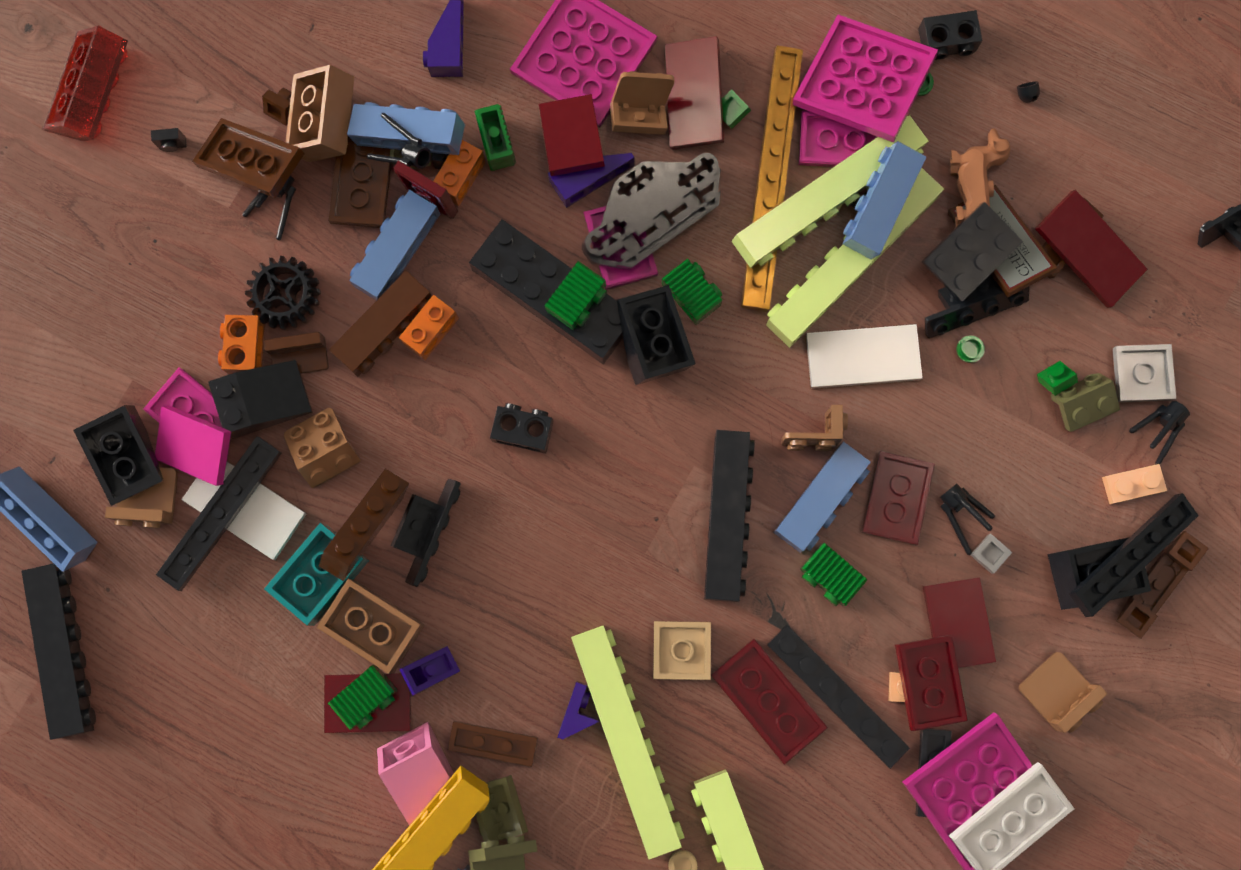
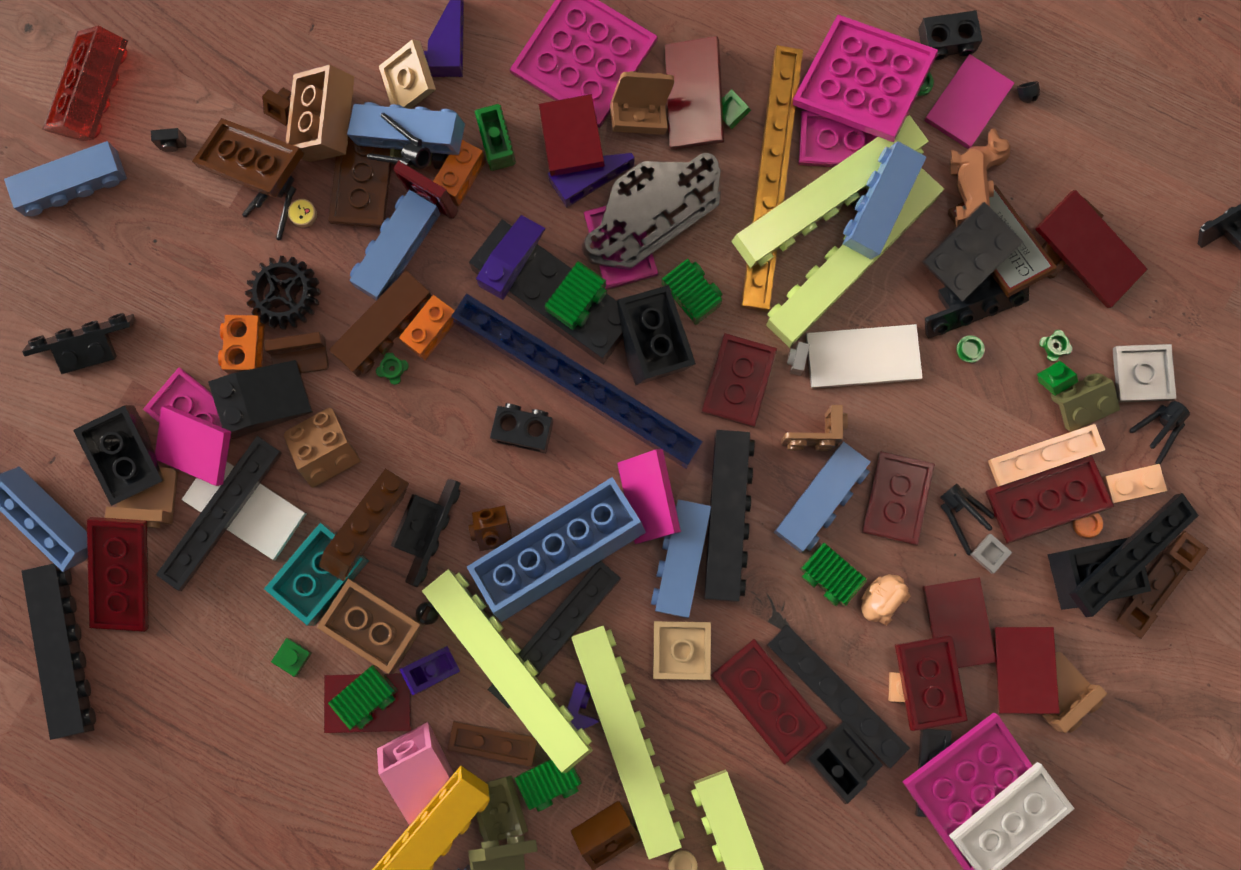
none -> medium blue brick [4,141,127,216]
none -> black bracket [22,313,136,374]
none -> dark red tile [87,517,149,632]
none -> green plate [271,638,312,677]
none -> light yellow tile [288,199,317,228]
none -> green plate [376,353,409,385]
none -> tan plate [379,40,436,109]
none -> black hinge [416,602,439,625]
none -> yellowish green brick [422,569,593,773]
none -> clear blue brick [451,293,703,469]
none -> medium blue brick [467,477,646,622]
none -> reddish brown brick [468,505,512,551]
none -> dark purple slope [476,215,545,300]
none -> black plate [487,561,621,709]
none -> green brick [514,759,582,812]
none -> reddish brown panel [571,801,642,870]
none -> dark pink tile [617,449,681,544]
none -> medium blue brick [651,499,711,618]
none -> dark red tile [701,333,777,428]
none -> light grey plate [787,342,810,376]
none -> black brick [805,721,883,804]
none -> light nougat piece [861,574,911,626]
none -> dark pink tile [924,54,1015,149]
none -> dark red tile [985,455,1114,544]
none -> light nougat plate [988,424,1105,486]
none -> dark red tile [994,627,1059,715]
none -> plate [1039,330,1072,362]
none -> orange tile [1073,513,1103,538]

